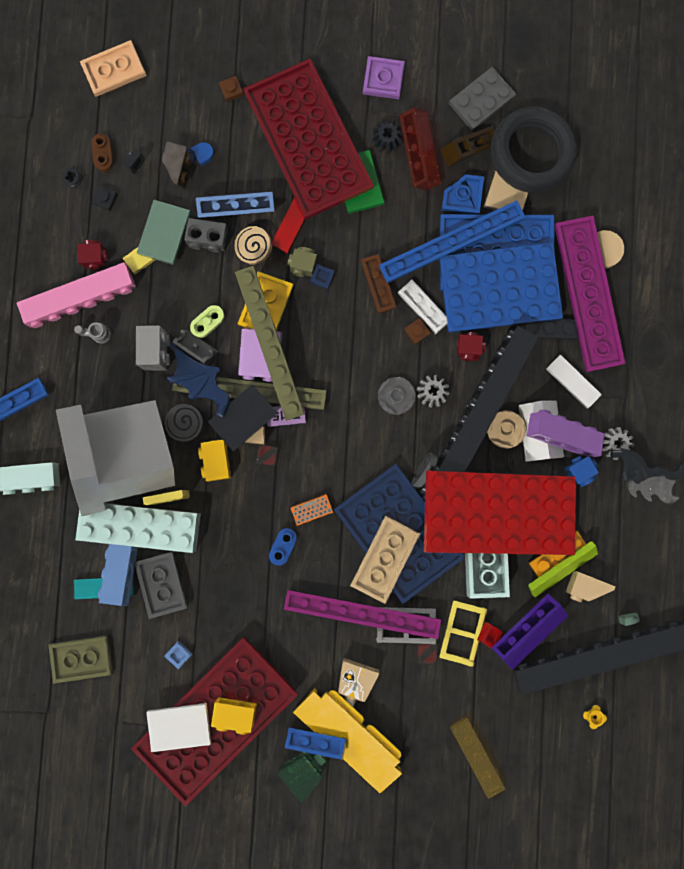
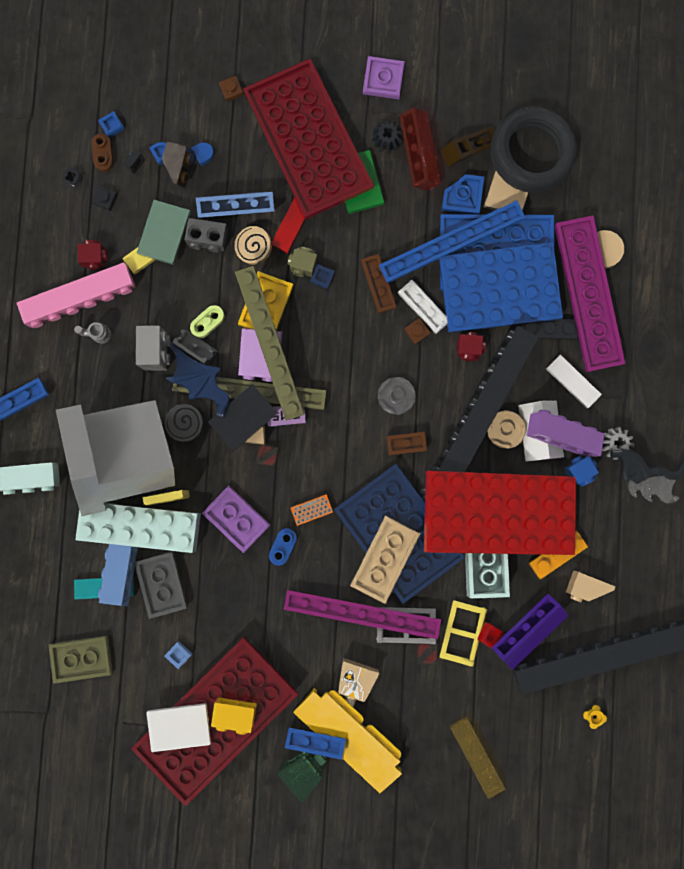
light nougat tile [80,40,147,97] -> none
yellow brick [198,440,231,482] -> none
dark grey tile [411,452,438,488] -> none
light grey gear [417,375,449,408] -> none
dark grey plate [449,67,516,131] -> none
lime tile [528,541,598,598] -> none
sand green tile [619,612,640,626] -> none
none -> blue tile [98,111,124,138]
none -> blue tile [149,142,166,166]
none -> medium lavender tile [202,485,270,553]
none -> reddish brown plate [386,432,427,456]

